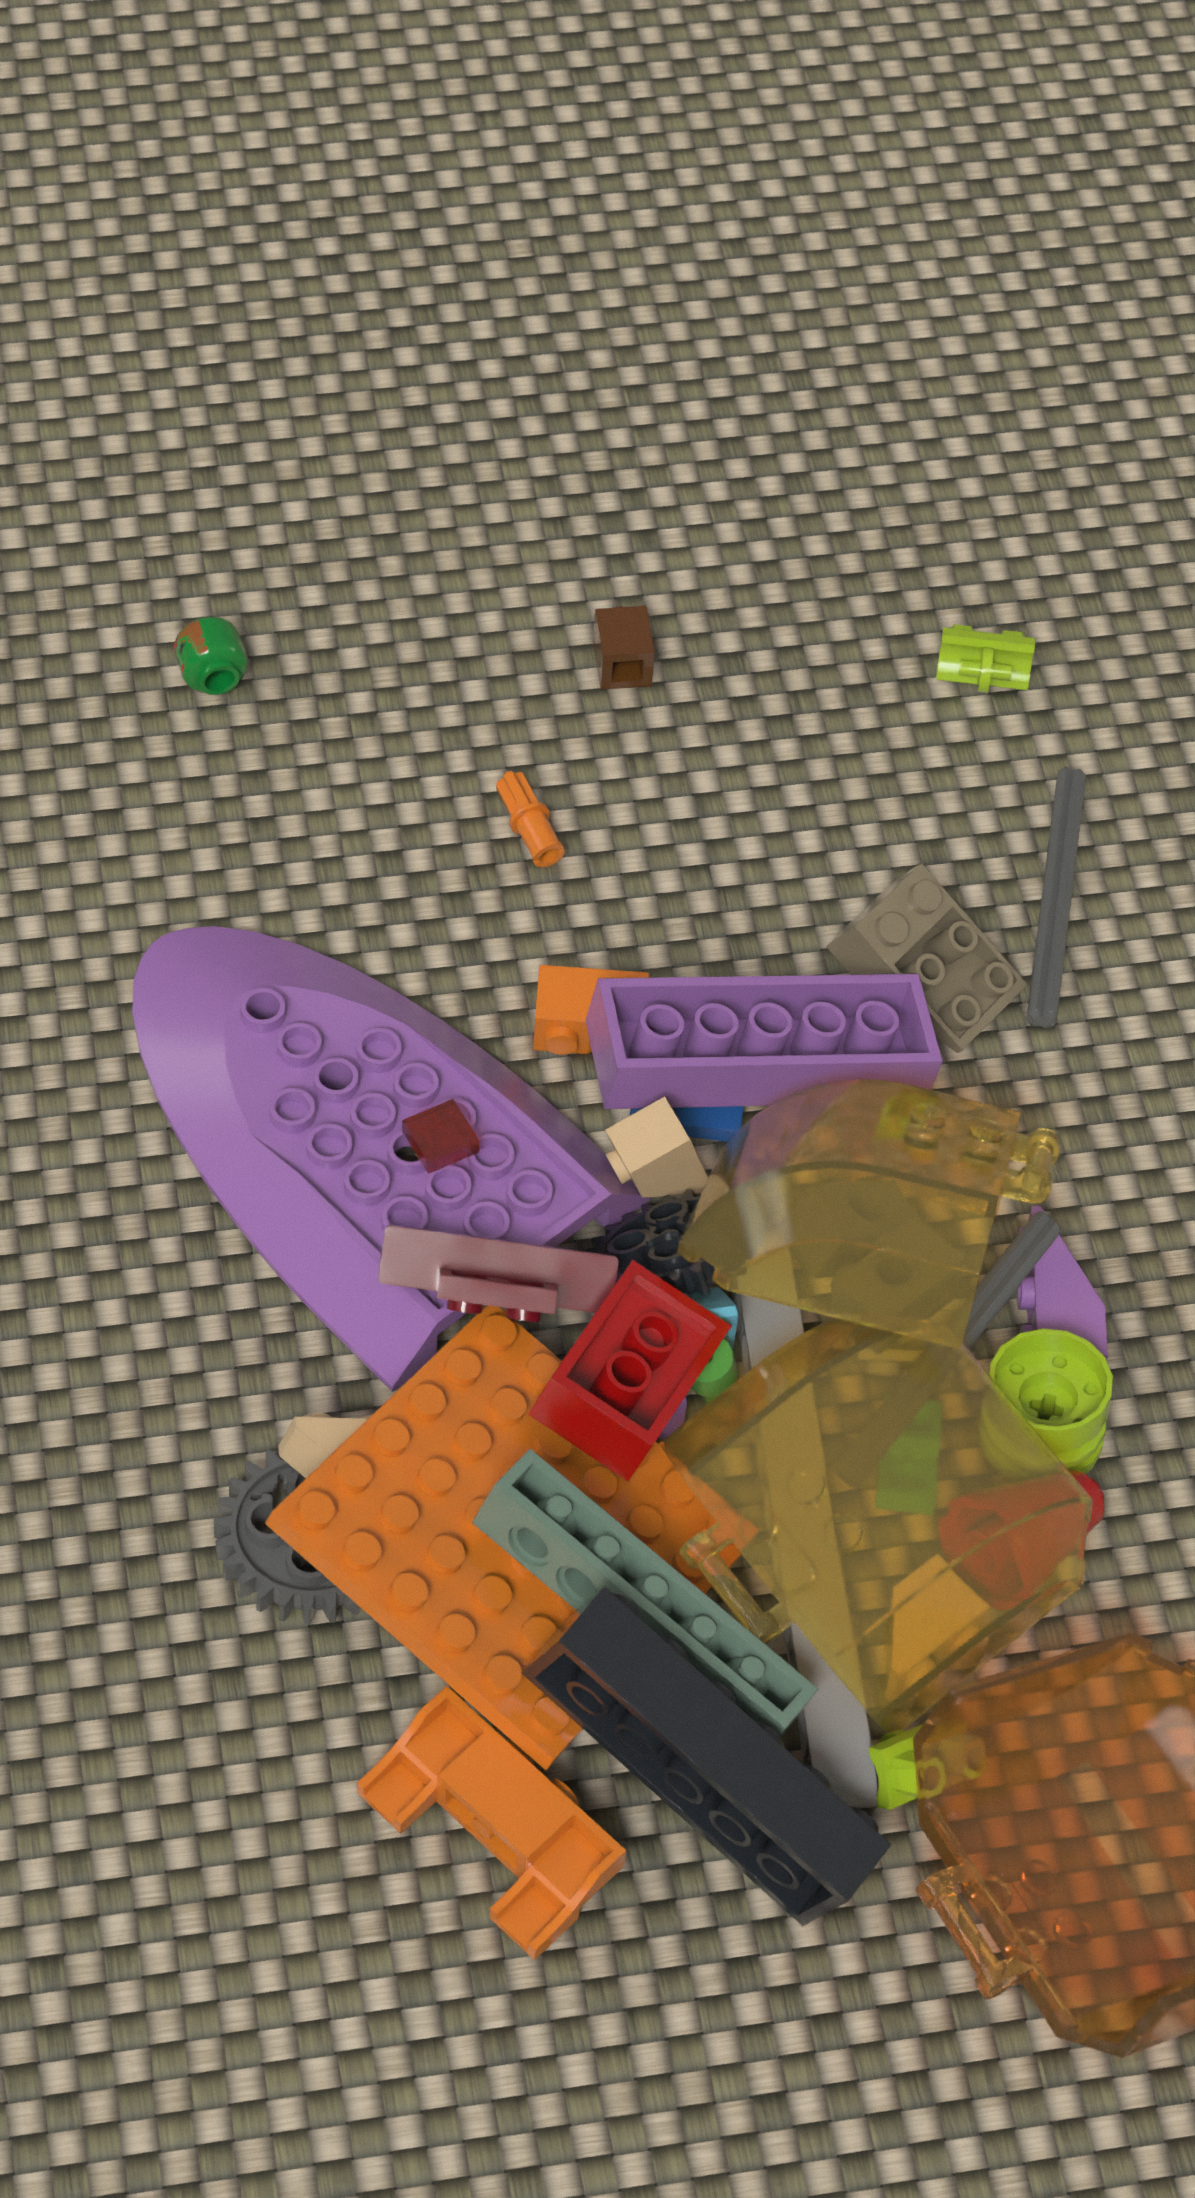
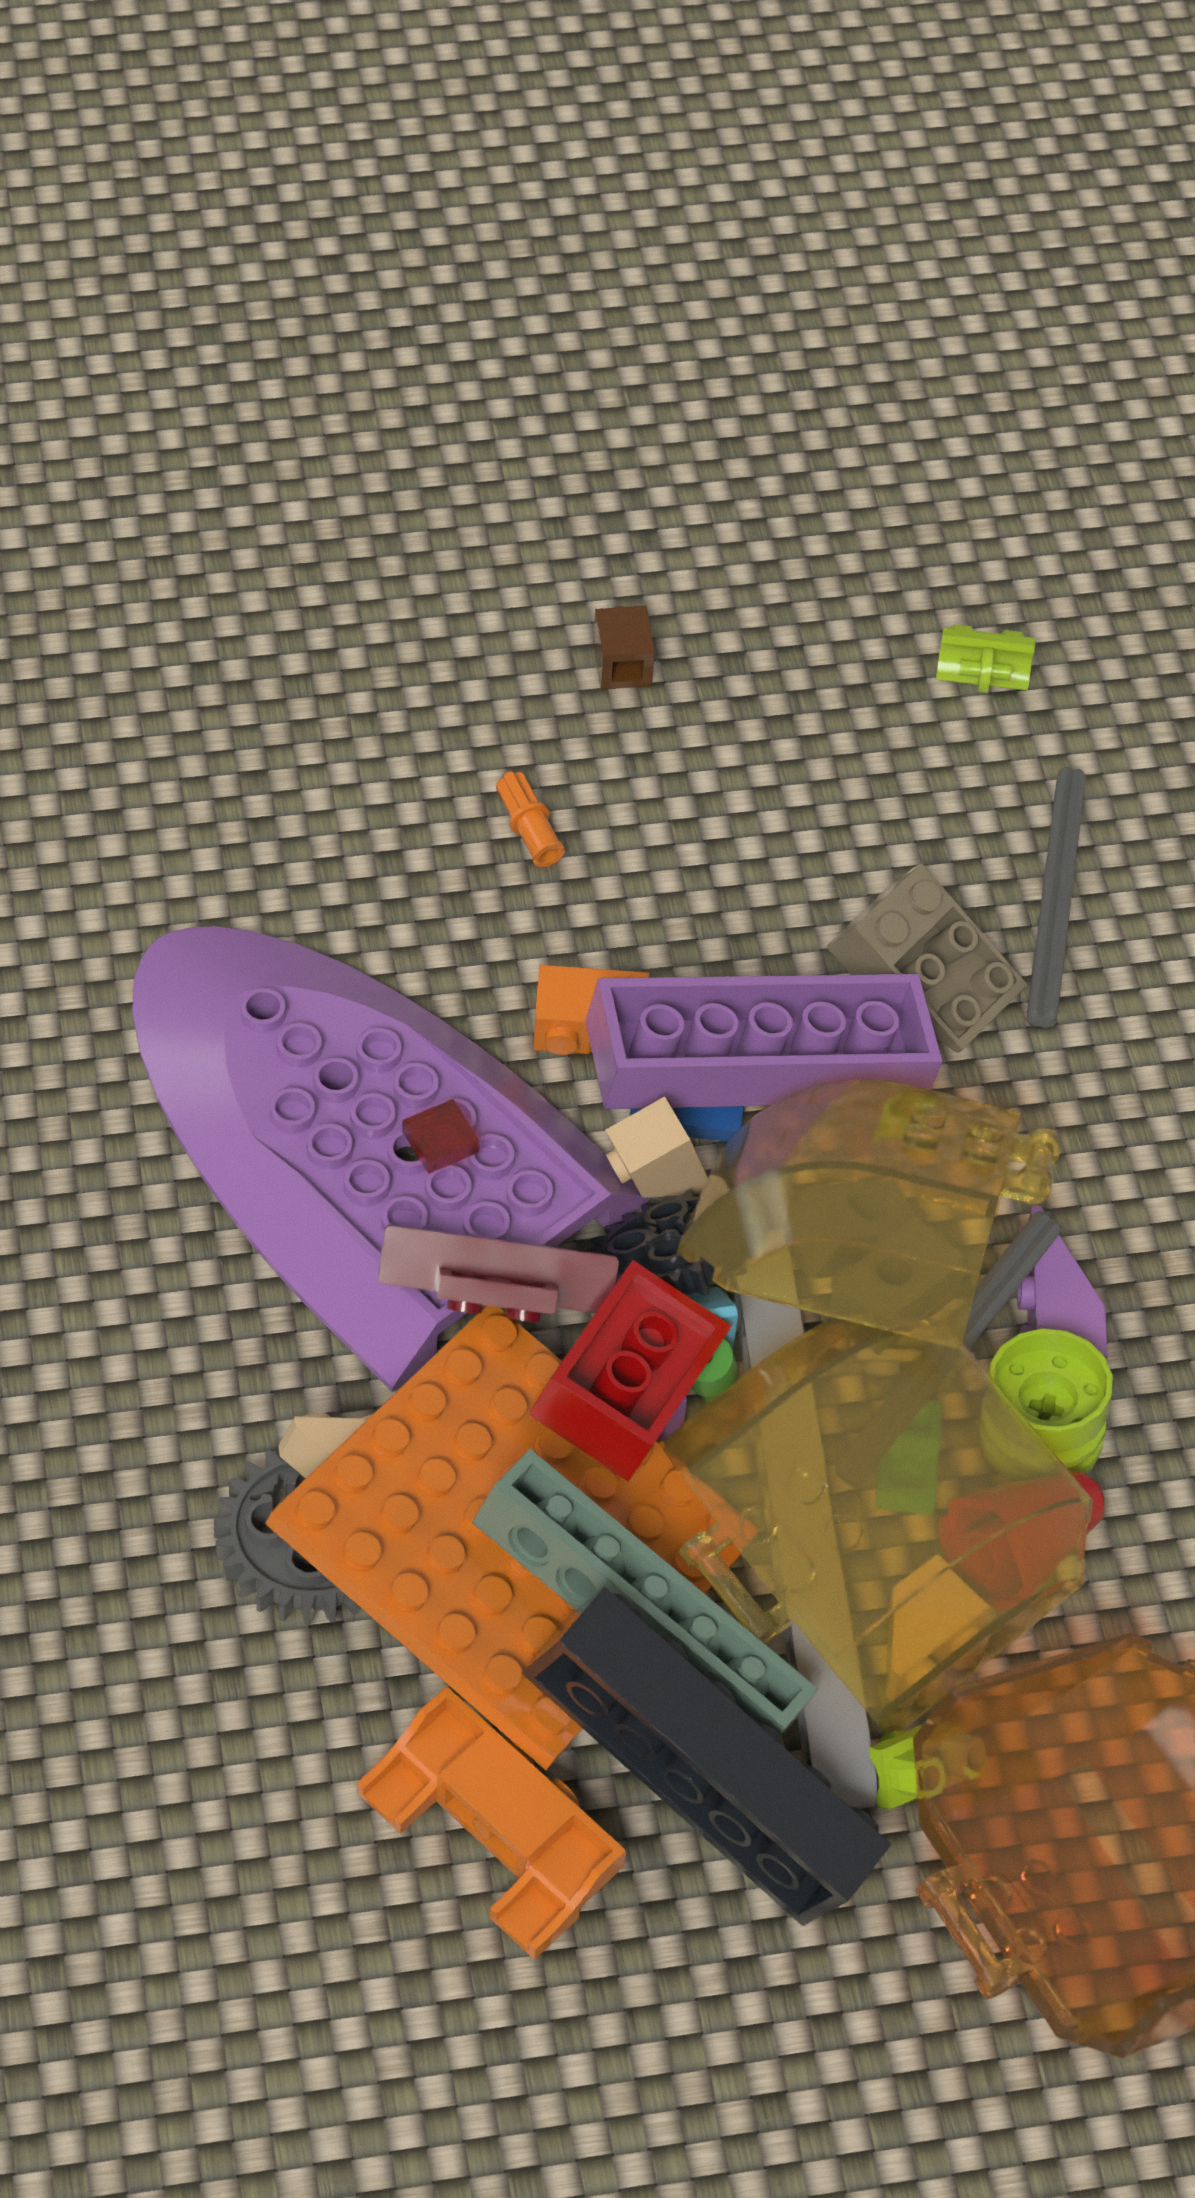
green head [174,617,248,695] -> none

